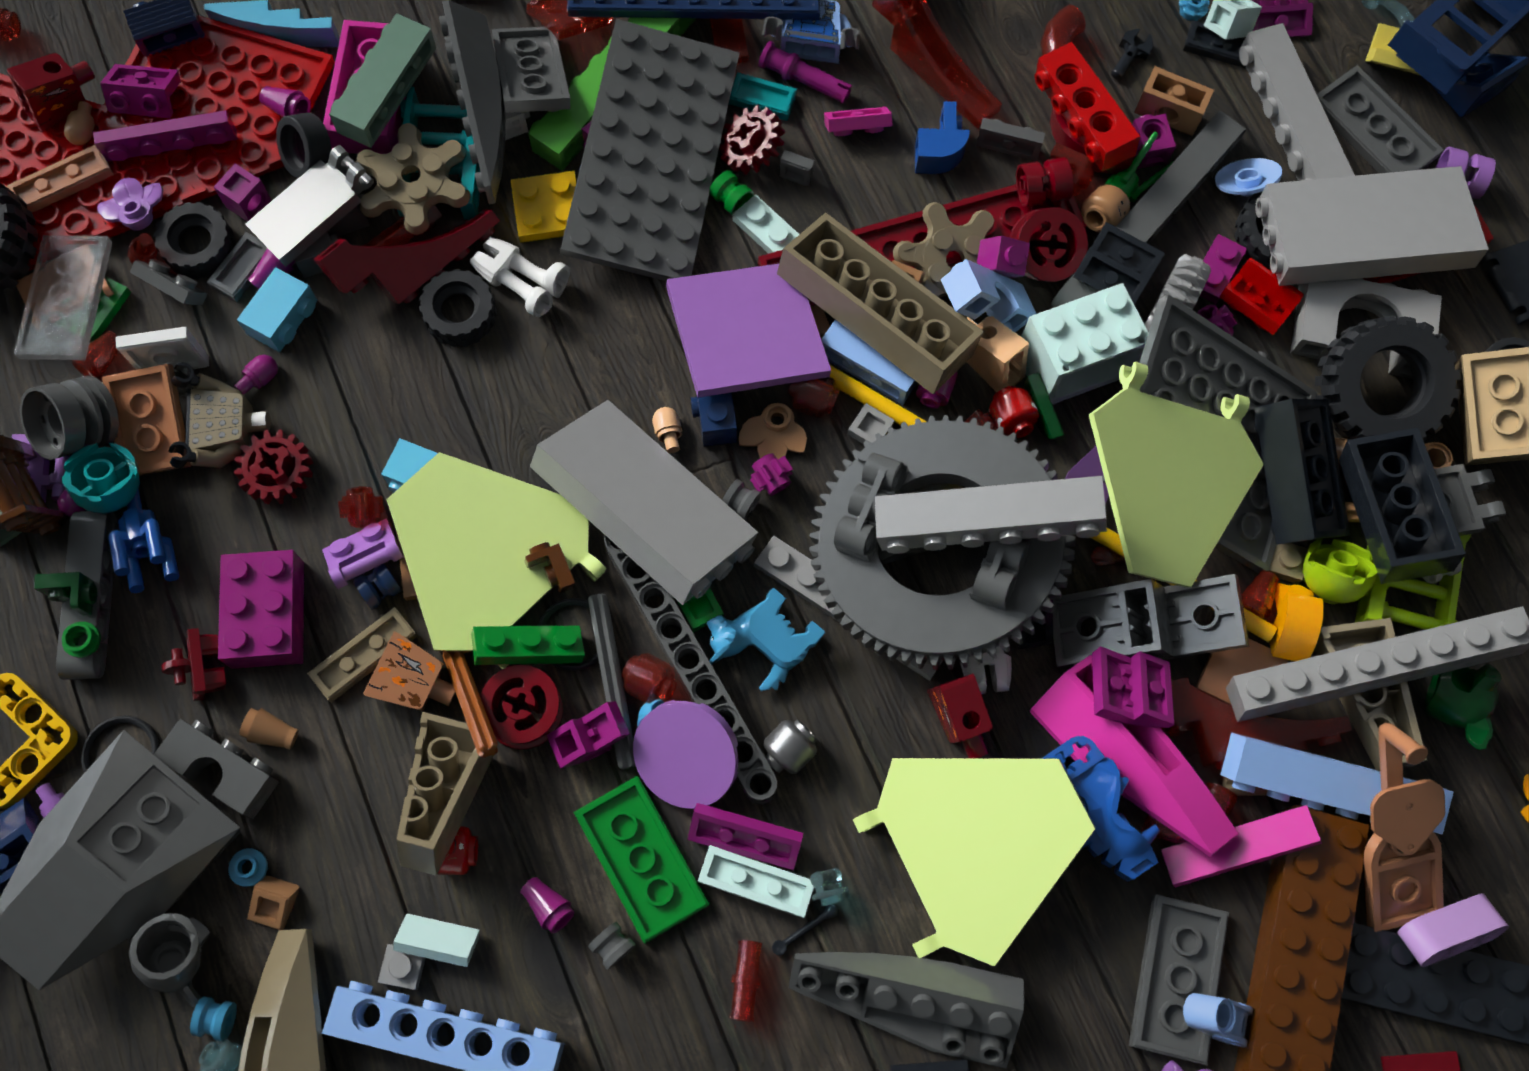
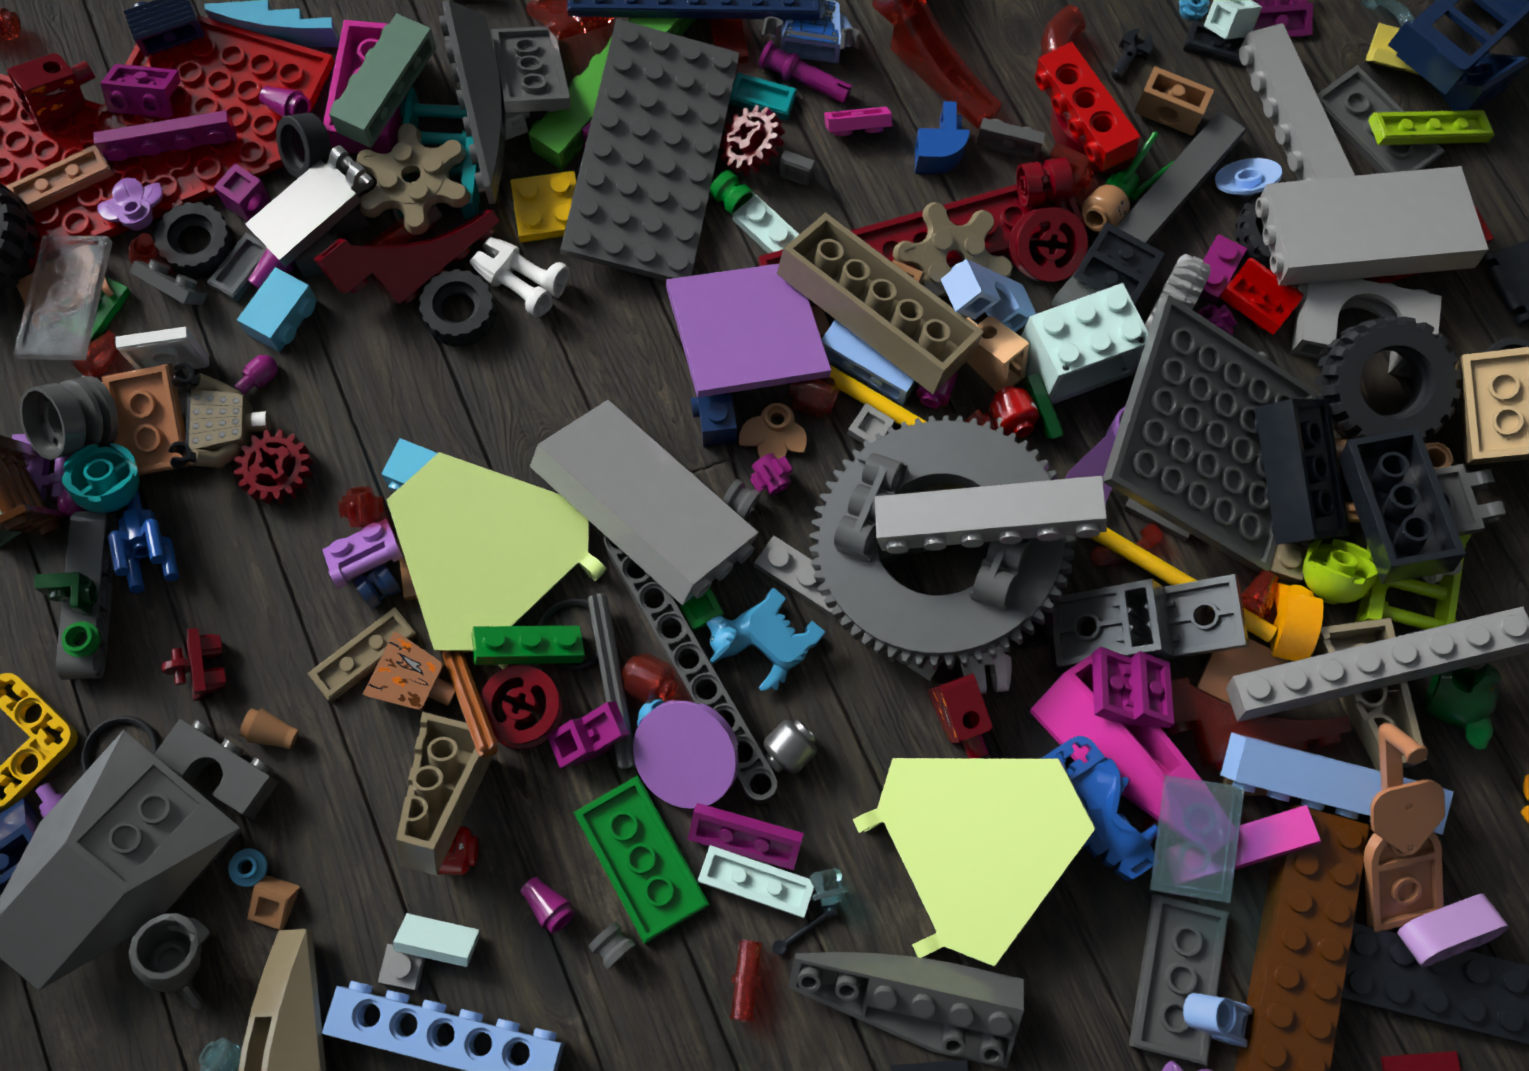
medium nougat cylinder [64,102,95,145] -> none
dark azure wheel [190,997,237,1042] -> none
magenta brick [218,550,304,669] -> none
reddish brown bracket [525,542,575,593] -> none
light nougat cylinder [652,407,682,453] -> none
magenta brick [977,236,1030,278] -> none
yellowish green flag [1089,362,1264,587] -> none
magenta brick [1132,114,1176,169] -> none
medium lavender wheel [1435,146,1496,199] -> none
none -> clear light blue tile [1150,775,1244,903]
none -> lime tile [1368,110,1495,145]

